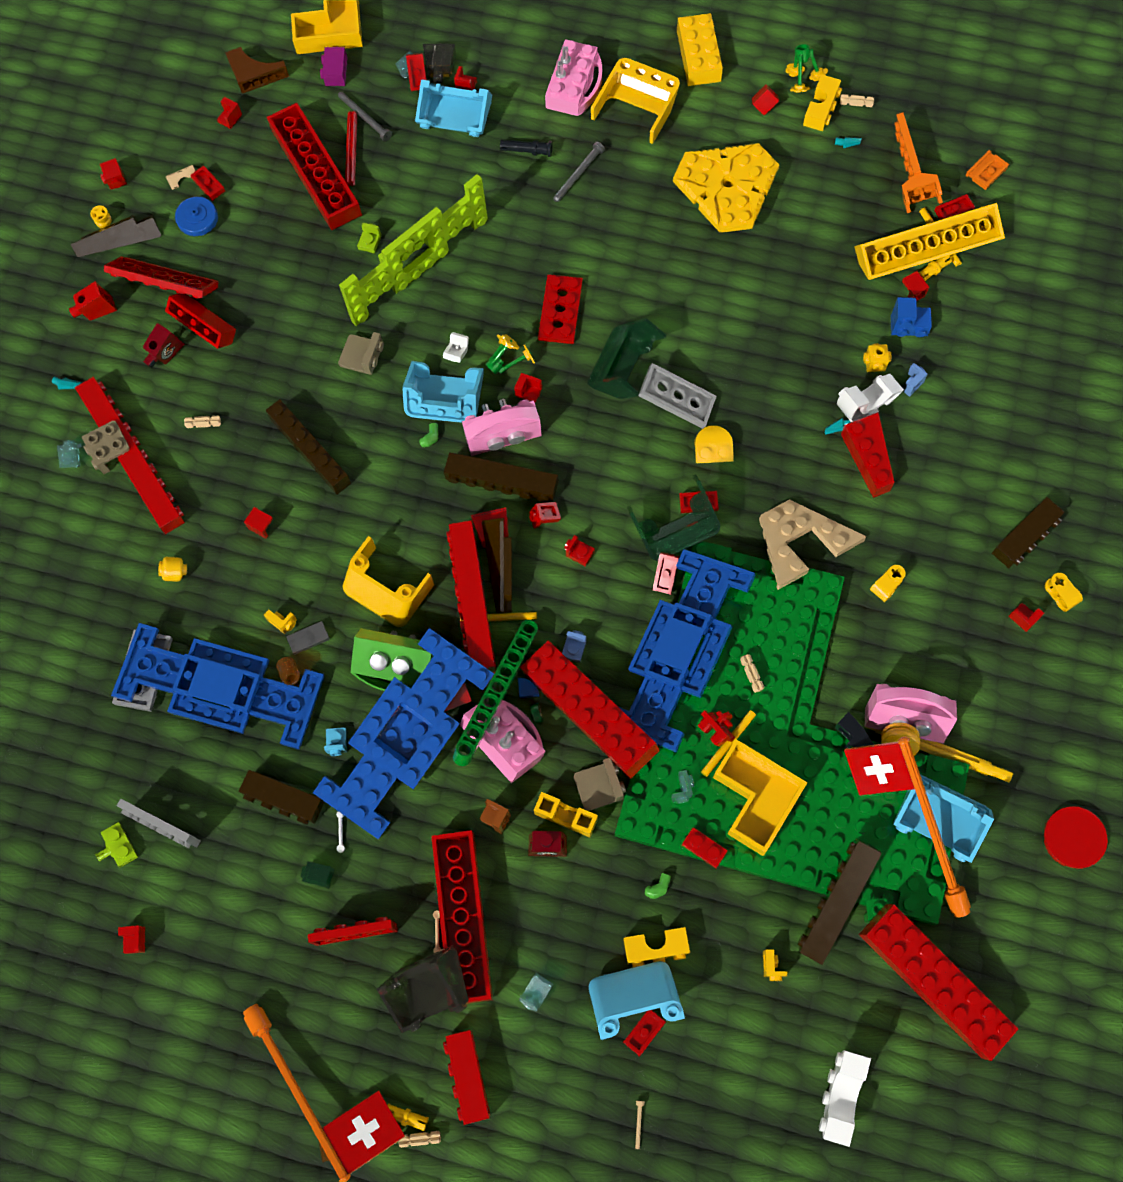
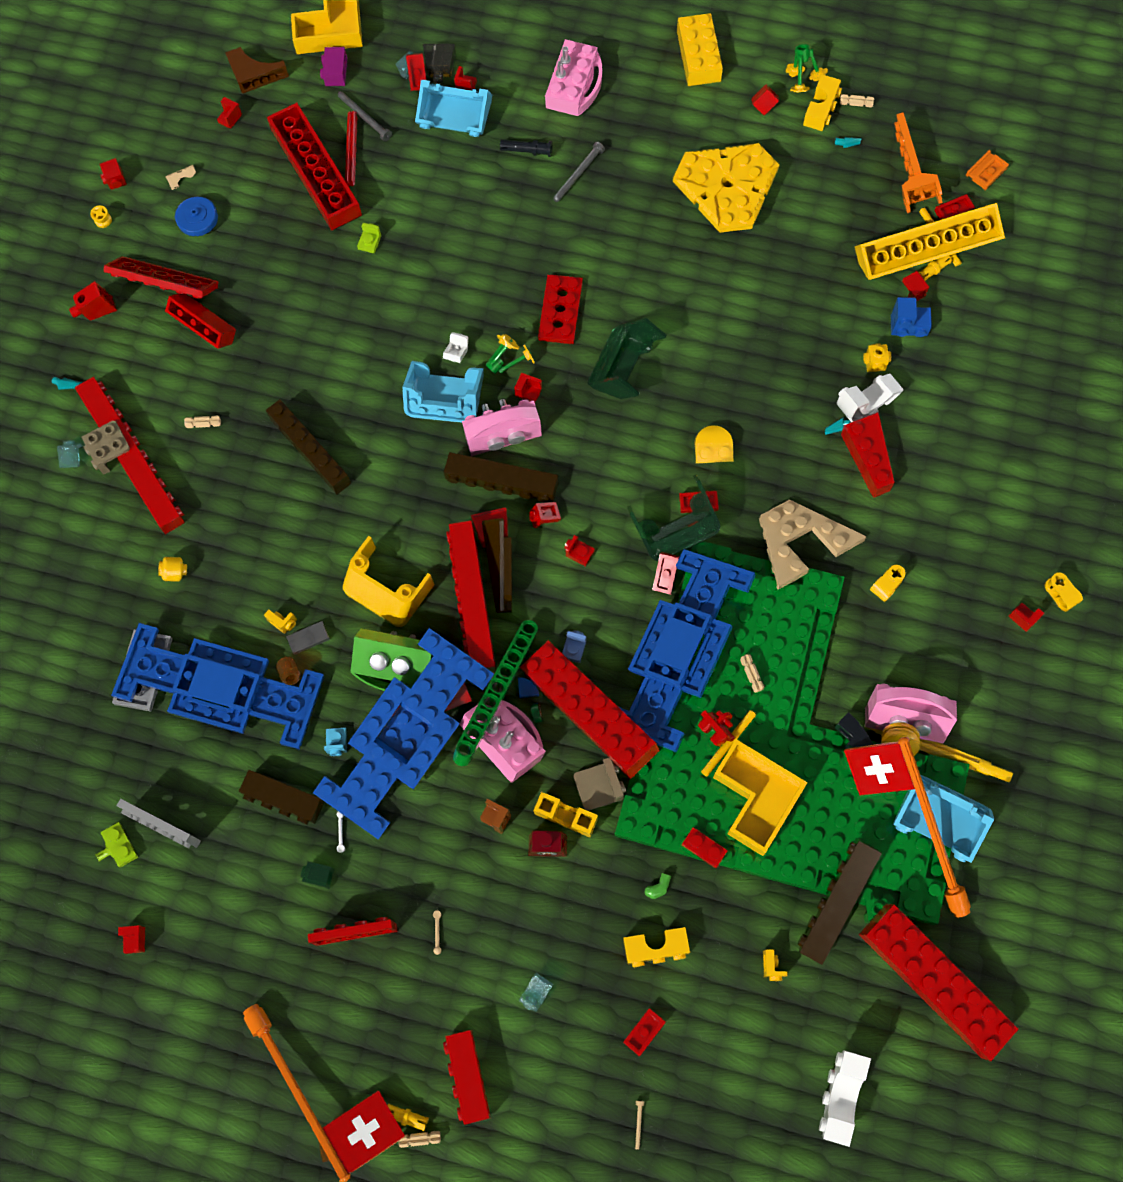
dark brown wedge [71,215,161,257] -> none
dark red torso [143,323,184,368] -> none
red plate [190,166,225,201] -> none
red panel [244,507,273,538] -> none
dark tan bracket [338,332,384,375] -> none
lime piece [339,174,488,326] -> none
clear smoke windscreen [376,945,469,1033] -> none
bright green arm [419,423,438,448] -> none
red brick [431,830,493,1006] -> none
yellow bar [460,612,537,621] -> none
medium azure windscreen [589,961,685,1040] -> none
yellow windscreen [591,58,680,144] -> none
light grey plate [638,363,716,429] -> none
clear light blue bracket [671,770,694,804] -> none
medium blue bracket [904,363,927,397] -> none
dark brown brick [992,497,1065,568] -> none
red tile [1044,806,1108,869] -> none

